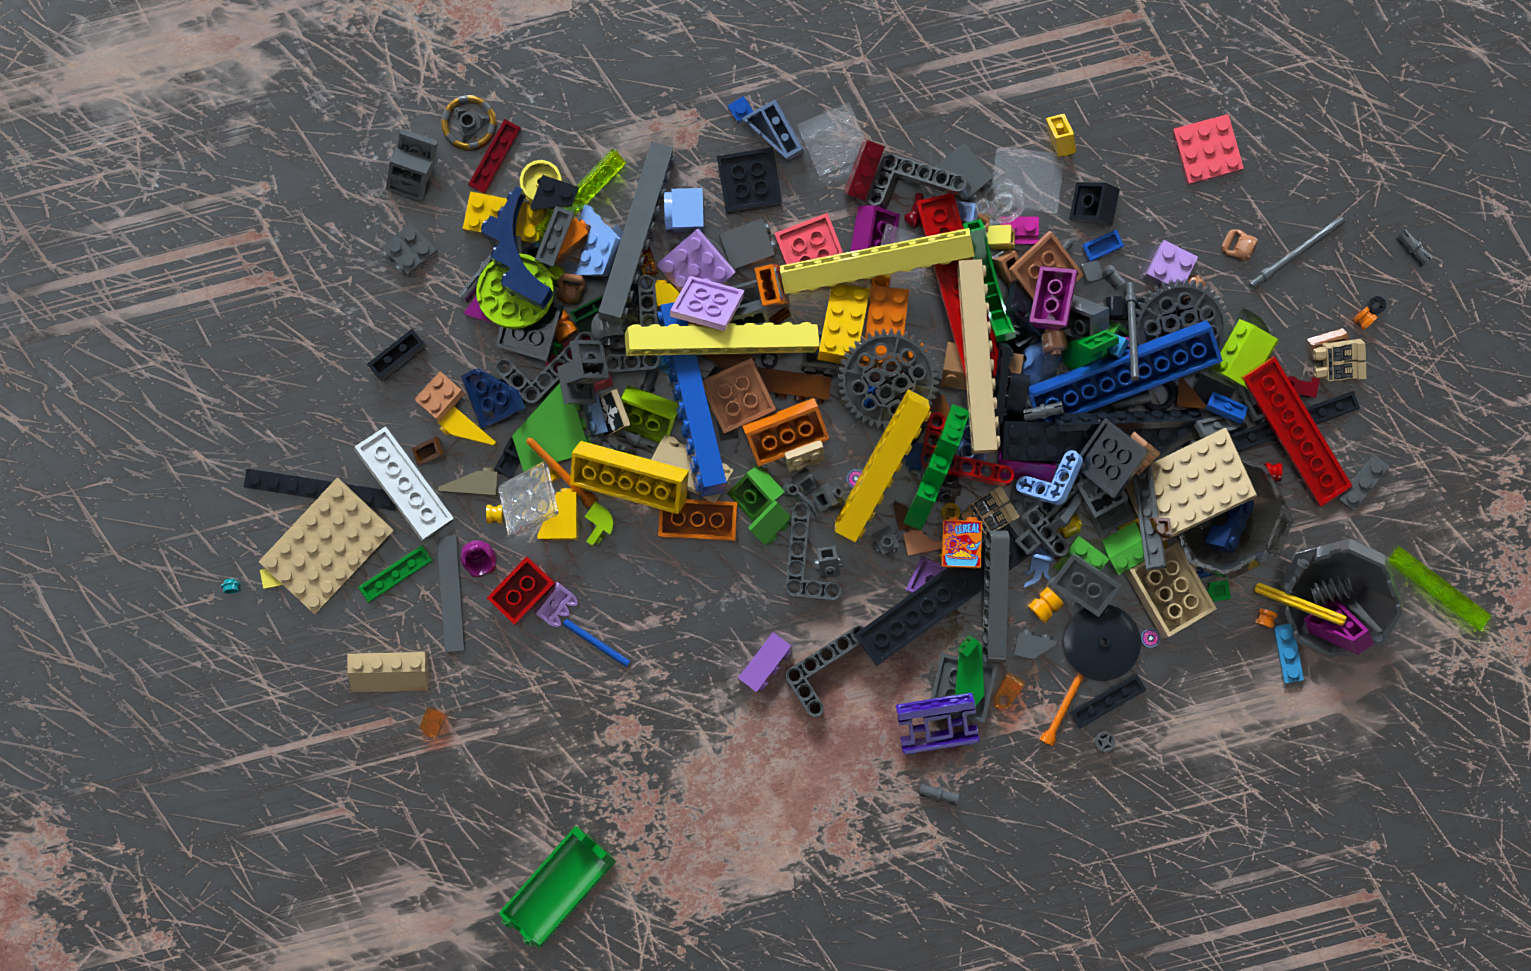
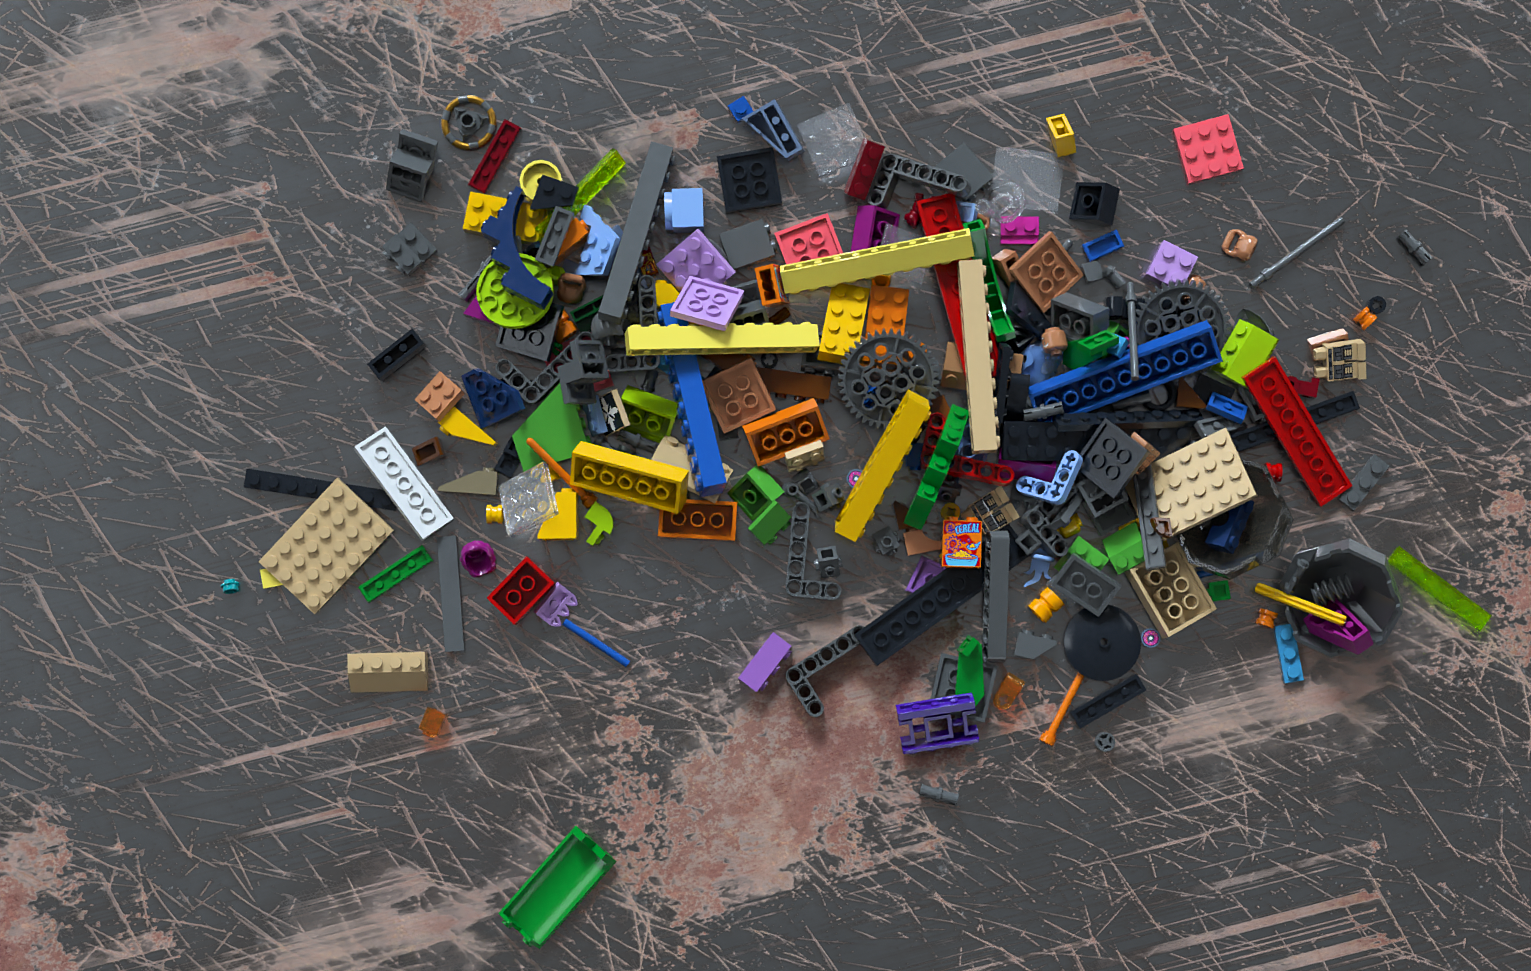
light yellow brick [986,225,1015,250] -> none
magenta slope [1029,266,1078,330] -> none

